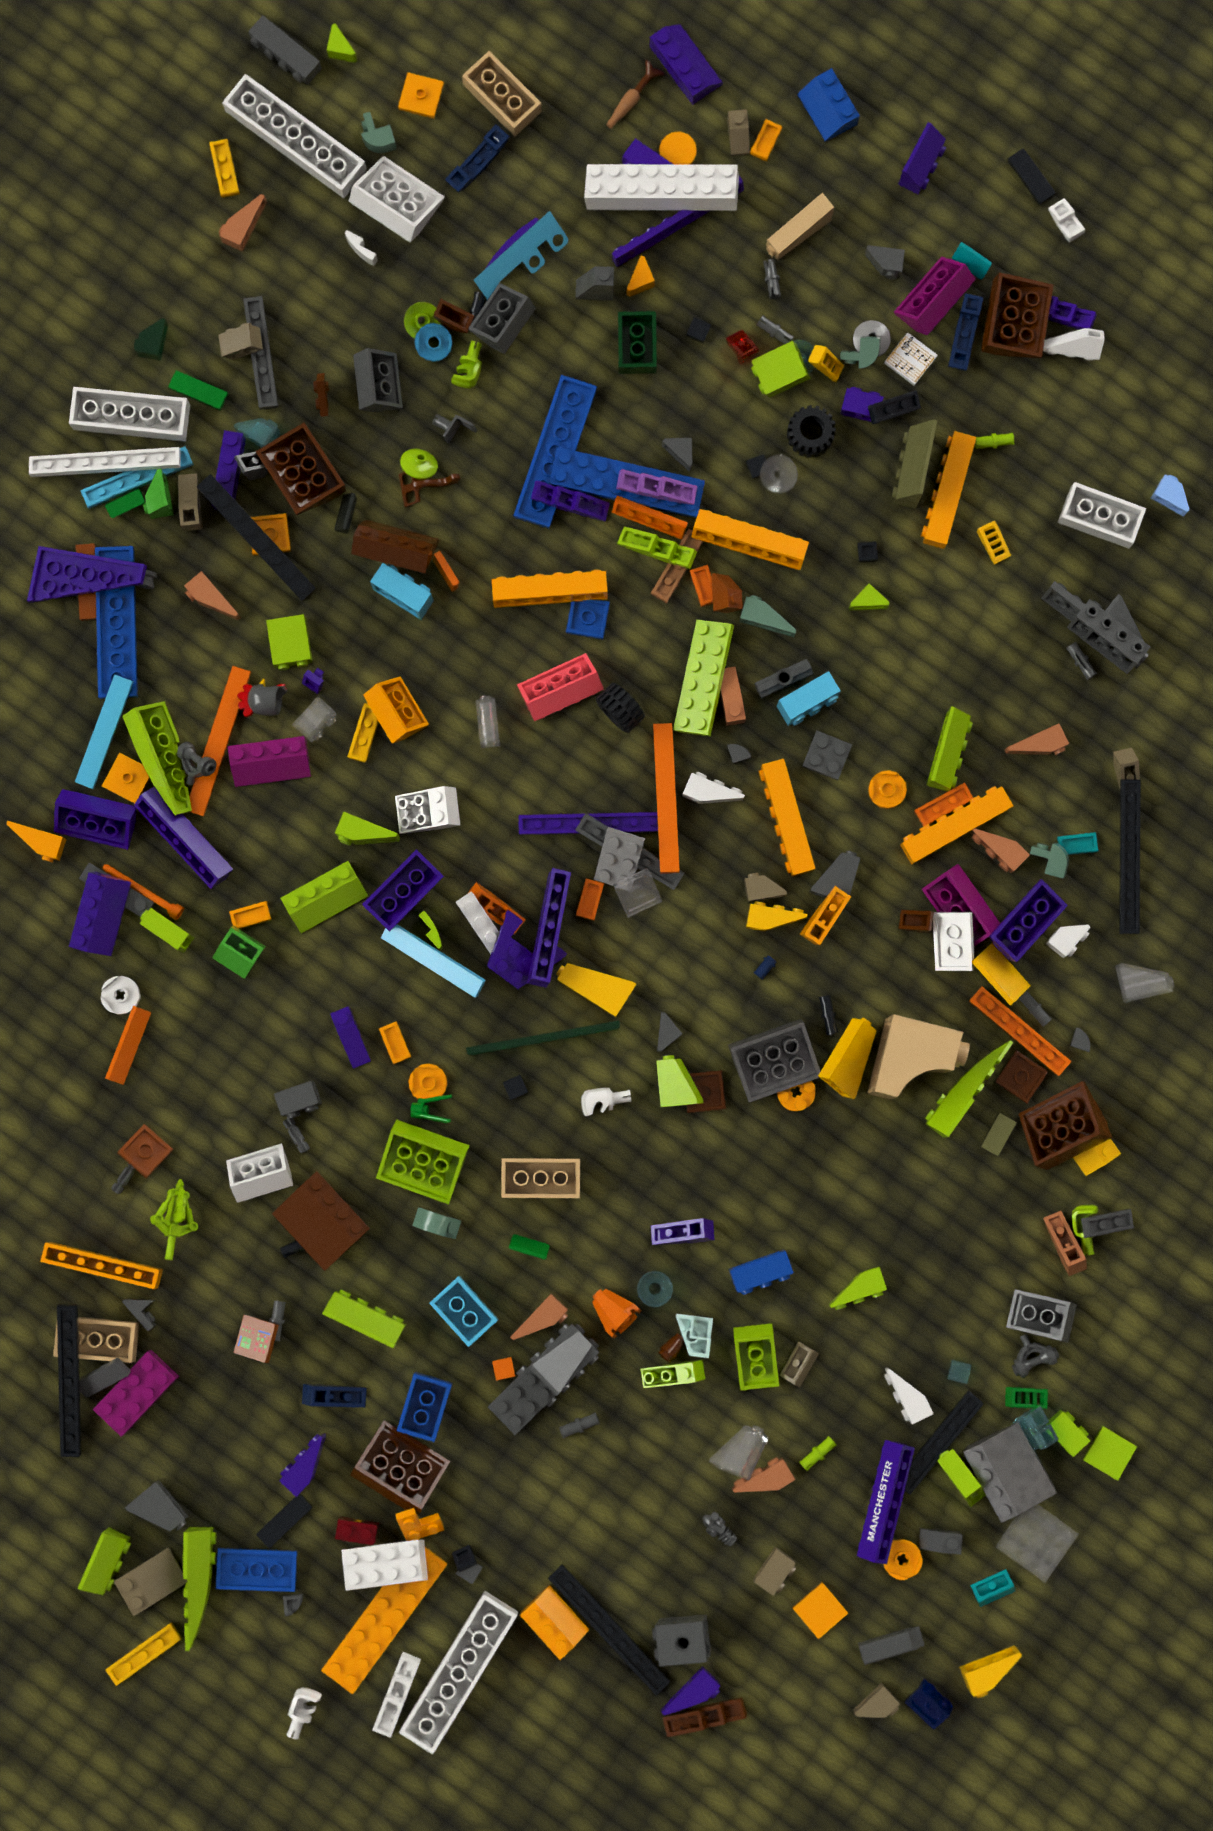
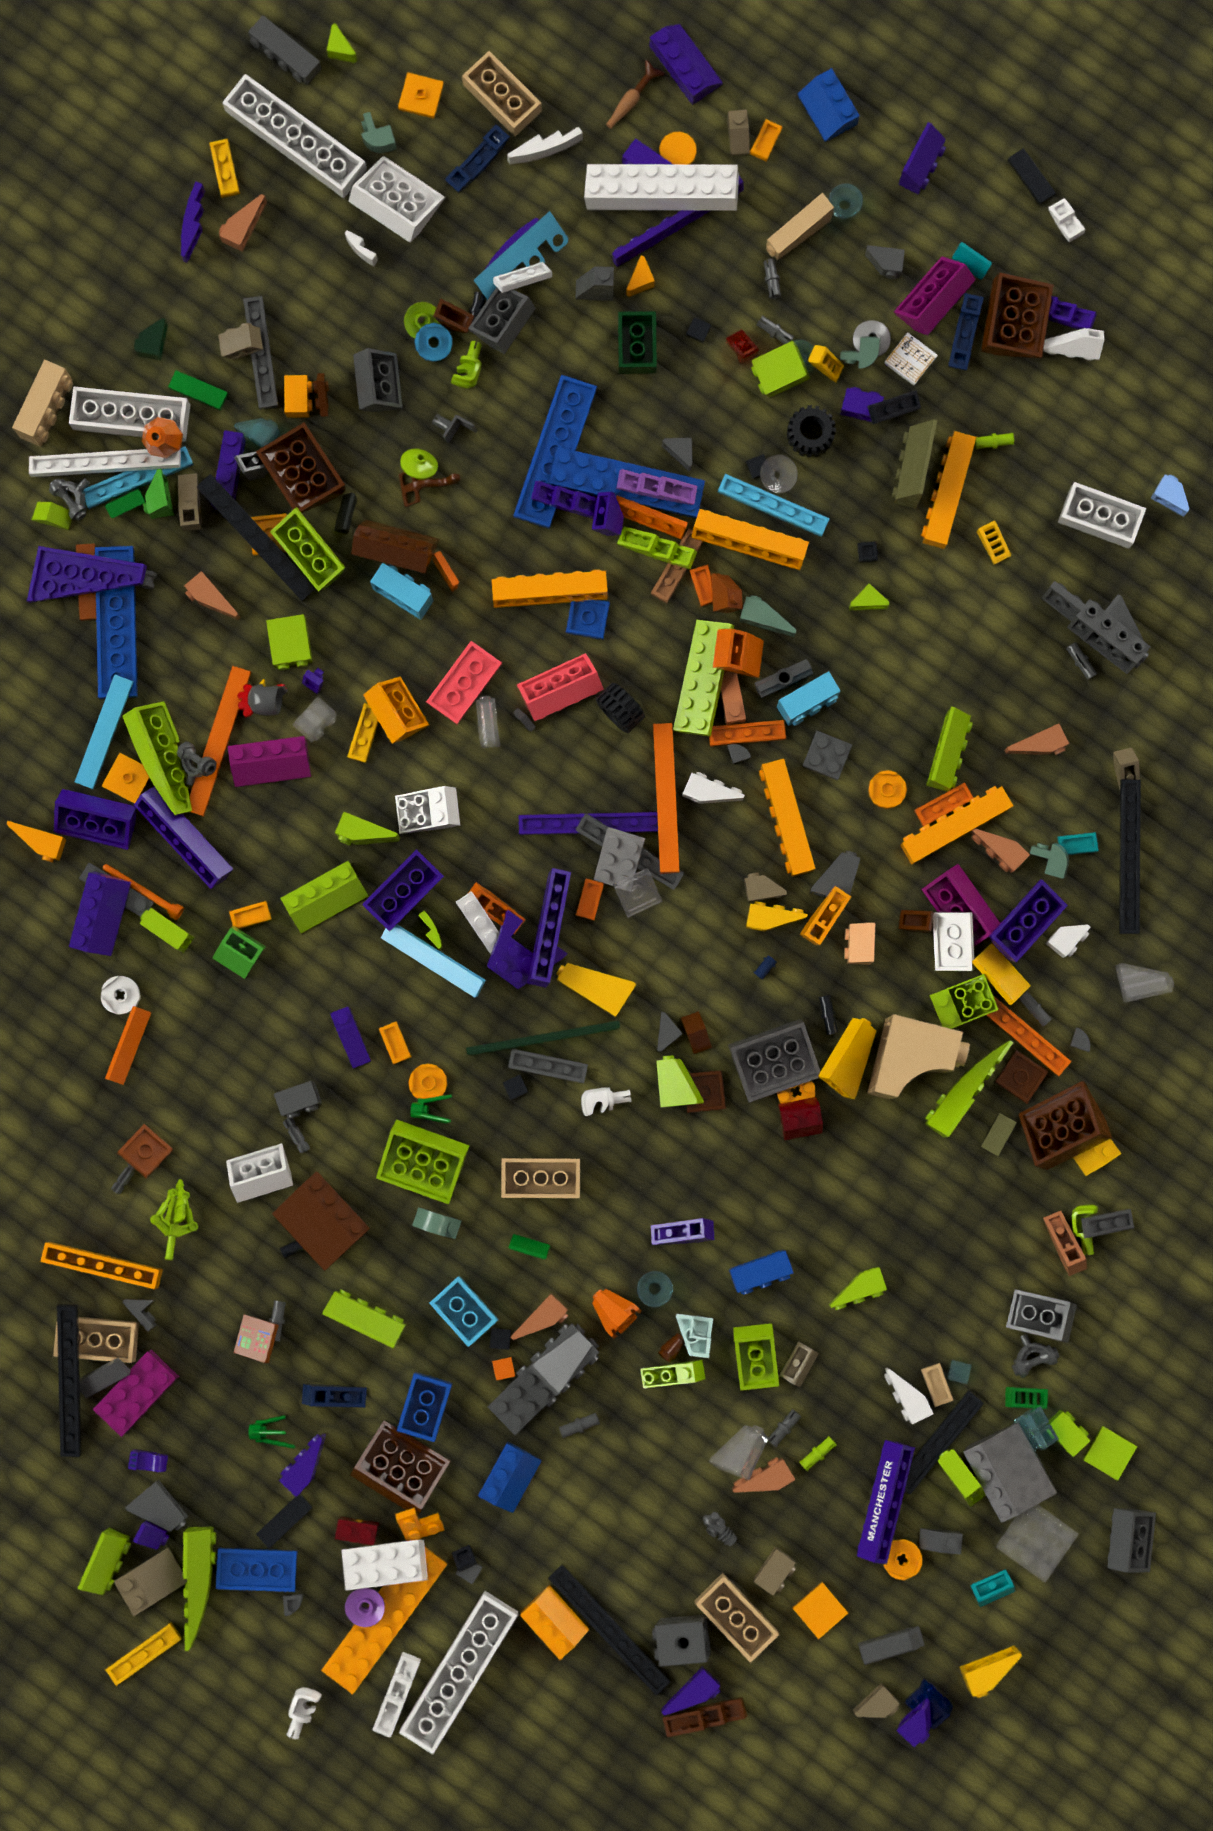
none -> tan brick [12,359,73,447]
none -> lime slope [32,502,72,531]
none -> dark grey piece [49,478,90,521]
none -> dark purple leg [128,1449,168,1472]
none -> dark purple slope [133,1520,170,1550]
none -> orange cone [142,417,183,458]
none -> dark purple slope [181,181,205,263]
none -> green plant [249,1415,296,1449]
none -> lime slope [270,507,346,591]
none -> light orange brick [284,375,313,418]
none -> medium lavender dish [345,1588,385,1627]
none -> coral plate [426,641,502,725]
none -> blue slope [478,1441,542,1513]
none -> black tile [490,1328,511,1350]
none -> white tile [493,262,552,293]
none -> white slope [507,127,583,164]
none -> dark grey plate [508,1049,588,1084]
none -> dark grey tile [513,708,536,731]
none -> dark purple slope [592,492,624,536]
none -> reddish brown slope [681,1011,712,1054]
none -> tan brick [695,1573,779,1663]
none -> orange tile [709,720,786,747]
none -> orange slope [713,628,764,678]
none -> medium azure tile [718,474,830,537]
none -> dark grey pin [767,1409,802,1447]
none -> dark red slope [778,1097,823,1141]
none -> clear light blue piece [829,184,863,219]
none -> light nougat slope [844,923,875,965]
none -> dark purple slope [896,1698,931,1747]
none -> tan tile [921,1363,953,1407]
none -> lime slope [930,974,999,1029]
none -> dark grey slope [1108,1508,1156,1573]

